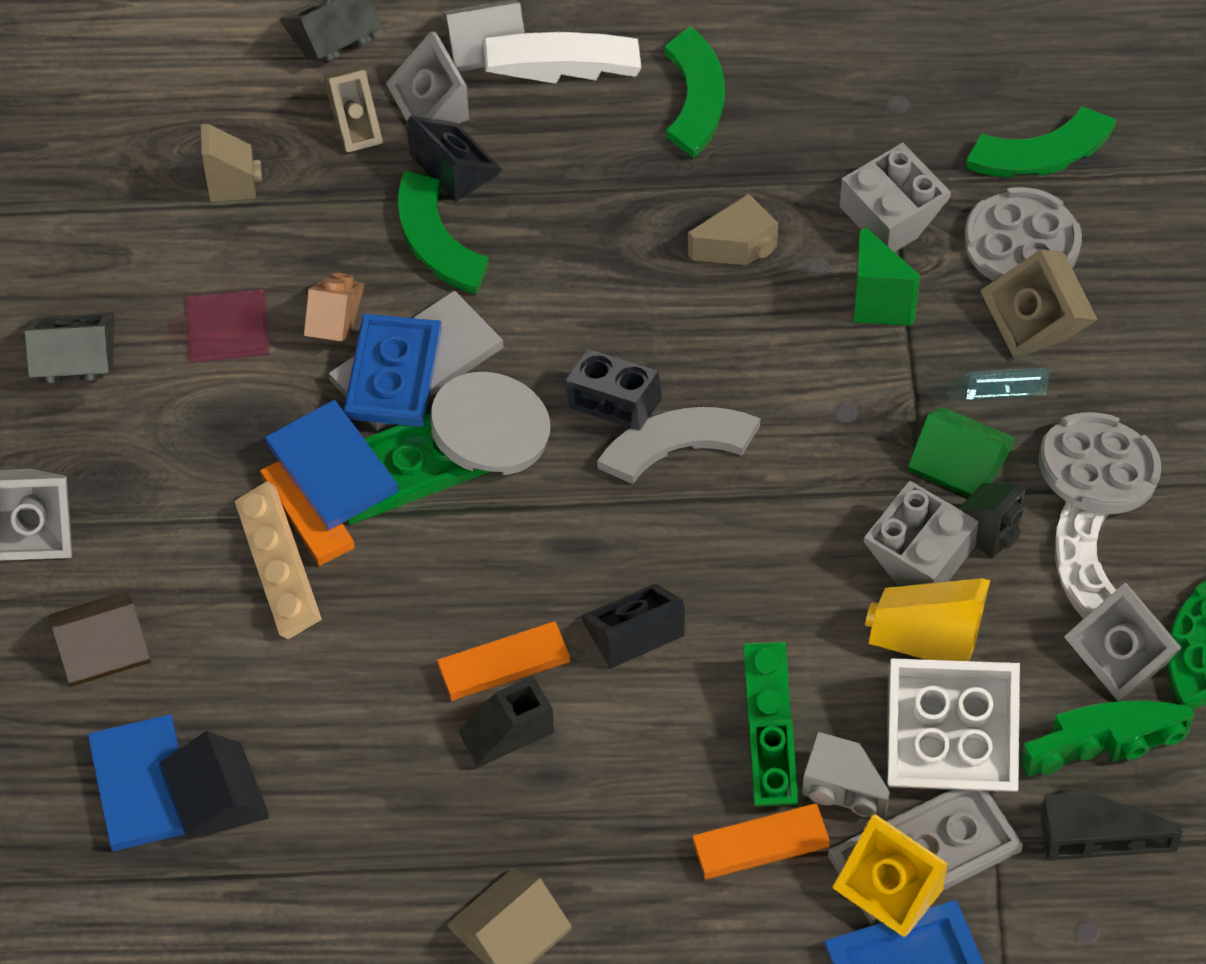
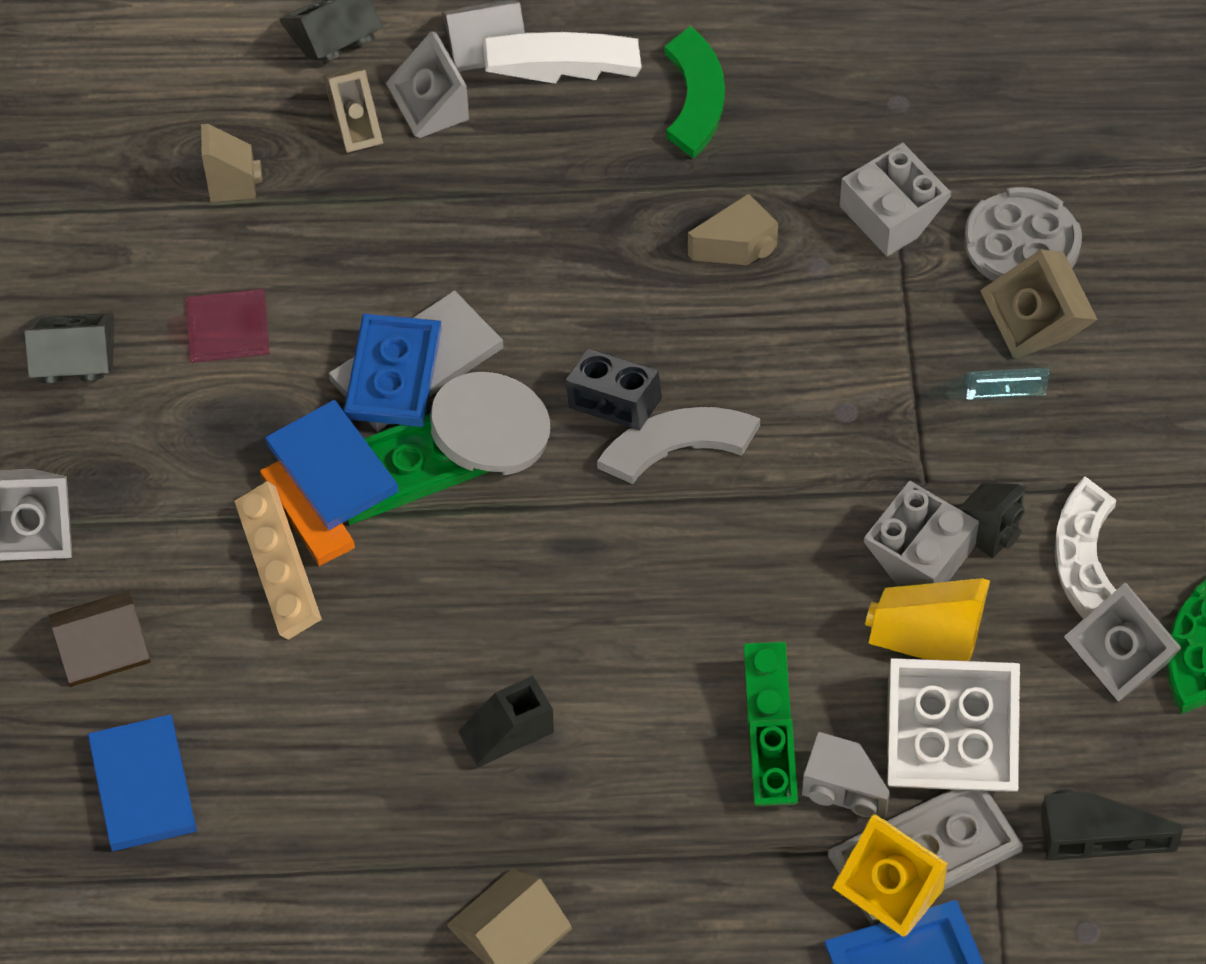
black slope [159,731,269,839] -> none
medium nougat slope [304,273,364,341] -> none
green tile [398,171,489,295] -> none
black slope [406,116,502,202] -> none
orange tile [437,621,570,701] -> none
black slope [581,584,685,669] -> none
orange tile [692,803,830,880] -> none
green slope [854,227,920,326] -> none
green slope [908,407,1016,497] -> none
green tile [966,106,1117,178] -> none
green slope [1020,701,1194,777] -> none
light grey tile [1038,412,1161,514] -> none

